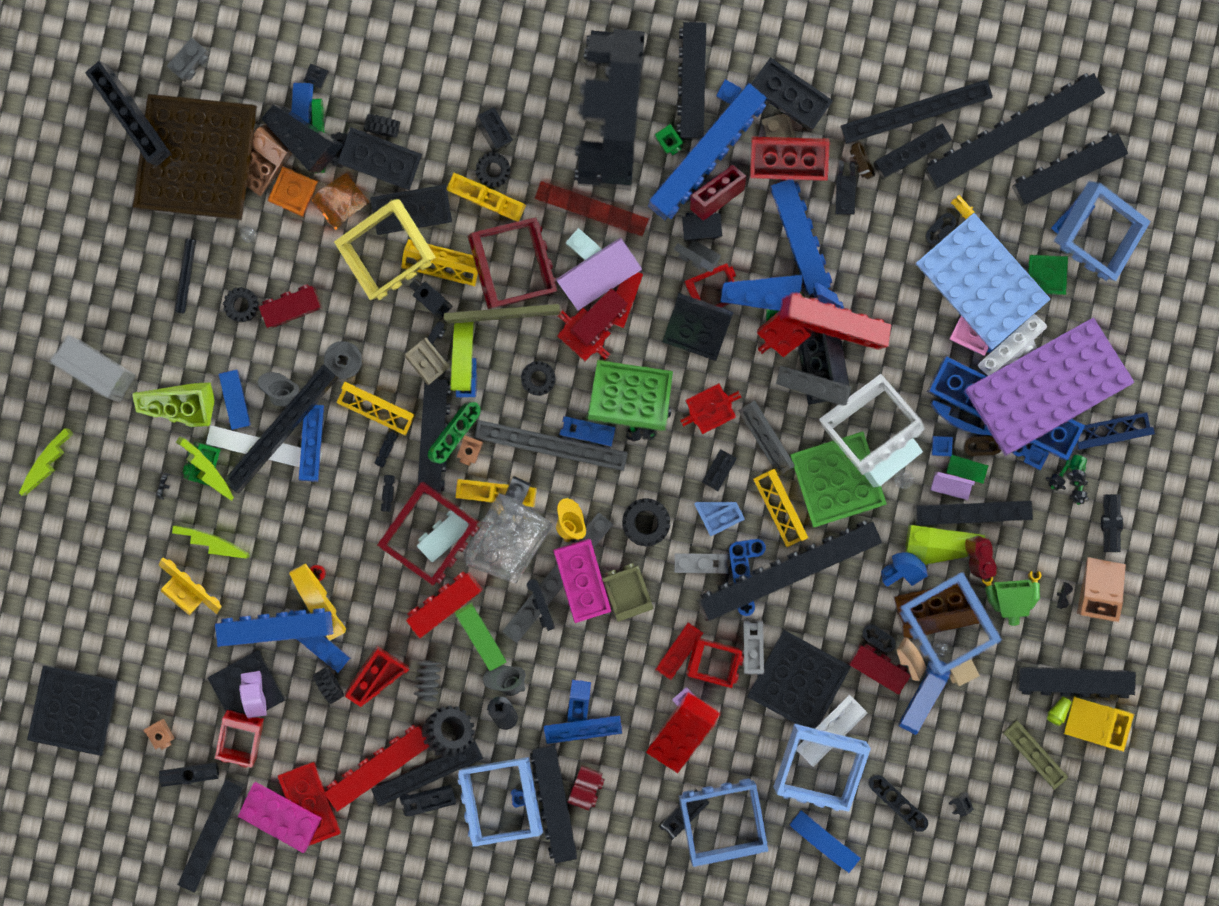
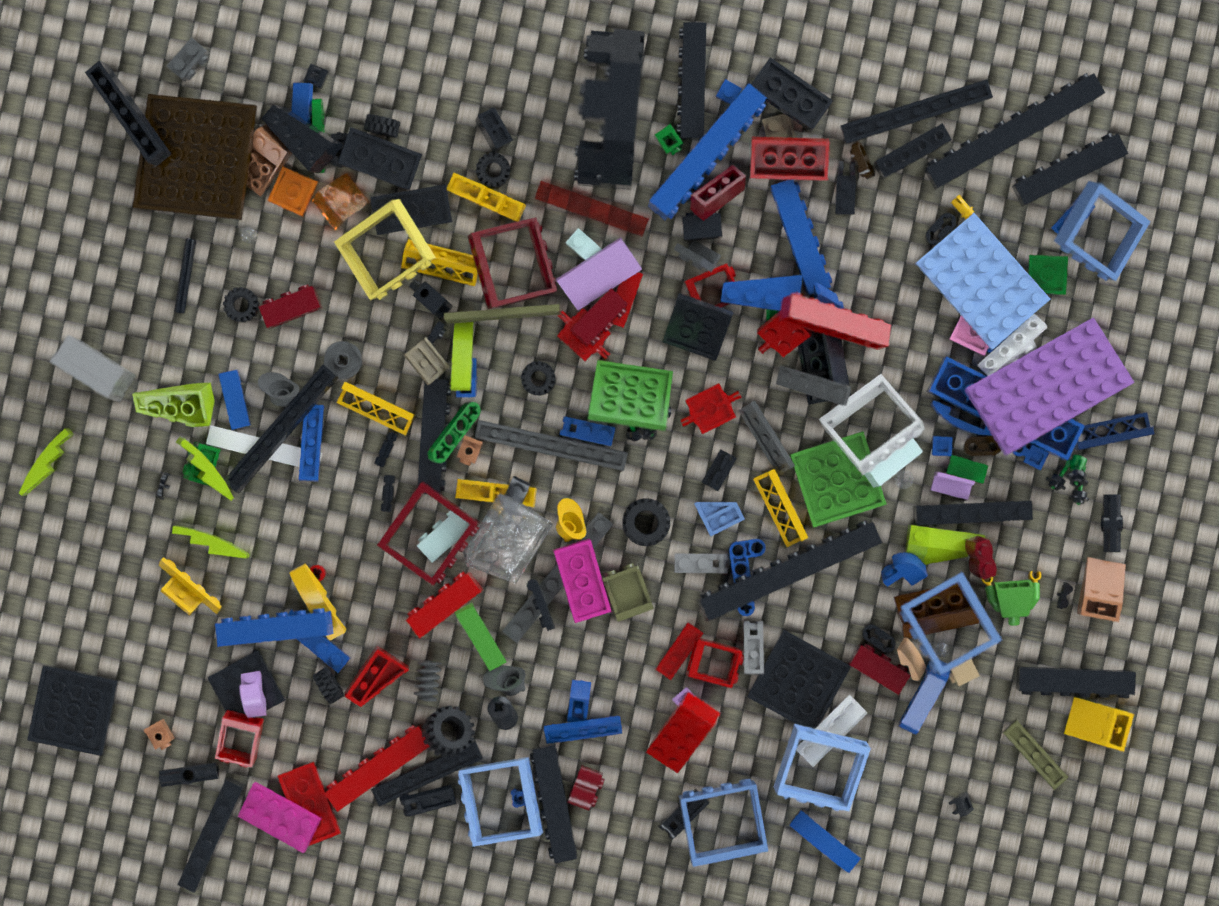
black beam [868,774,928,832] -> none
lime cone [1046,696,1072,726] -> none

